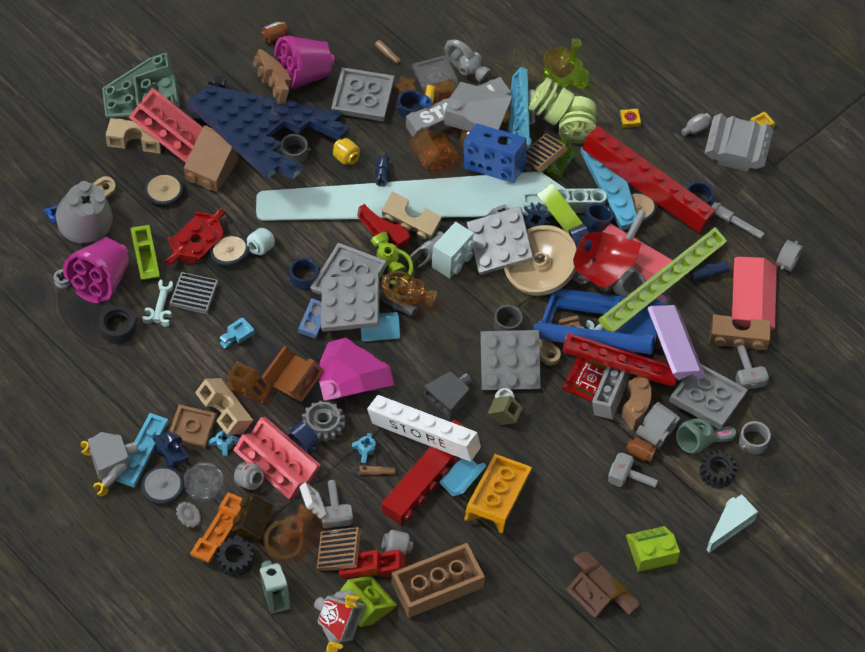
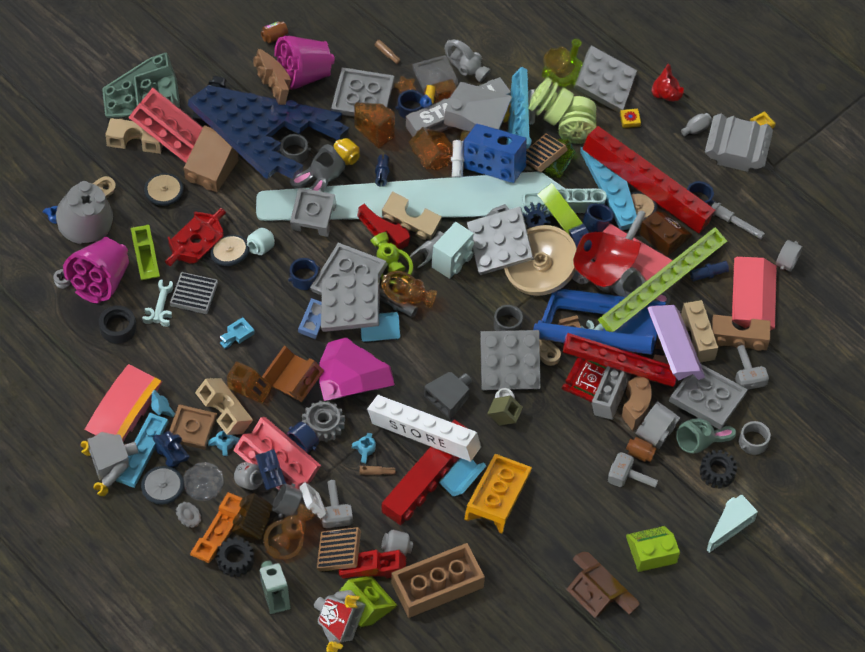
none -> coral slope [85,364,163,442]
none -> medium azure piece [151,390,175,417]
none -> dark blue hips [255,449,286,490]
none -> dark grey piece [272,483,302,518]
none -> dark grey piece [290,144,346,192]
none -> light grey panel [290,188,336,237]
none -> clear orange slope [354,102,395,148]
none -> white pin [451,140,464,178]
none -> light grey plate [574,46,637,113]
none -> reddish brown slope [640,212,692,257]
none -> red hair [651,64,684,101]
none -> tan arch [681,300,718,362]

